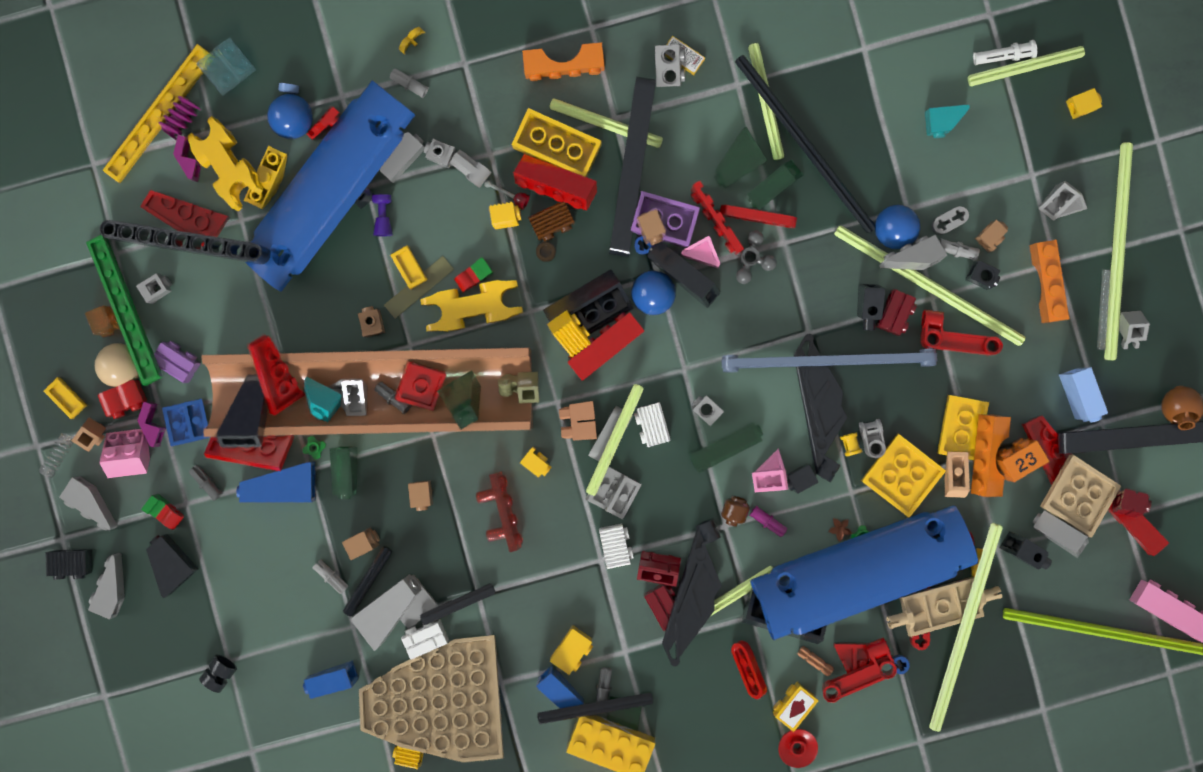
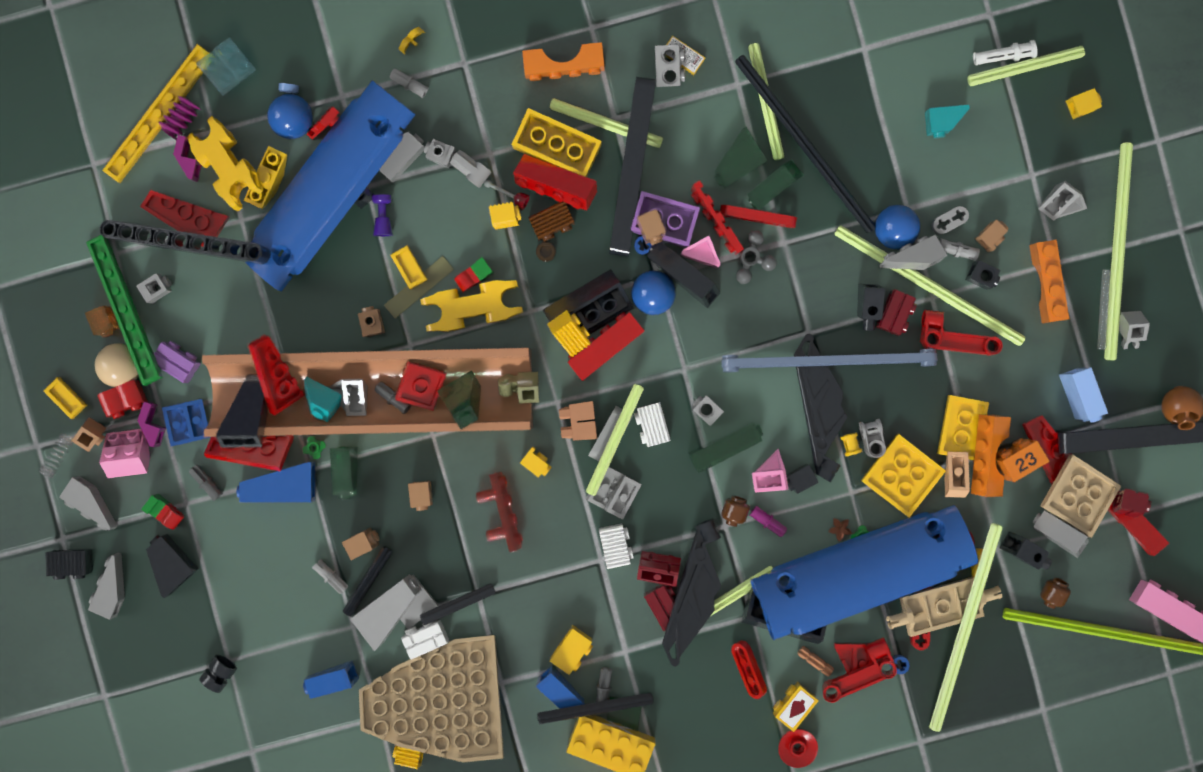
none -> reddish brown head [1040,577,1071,609]

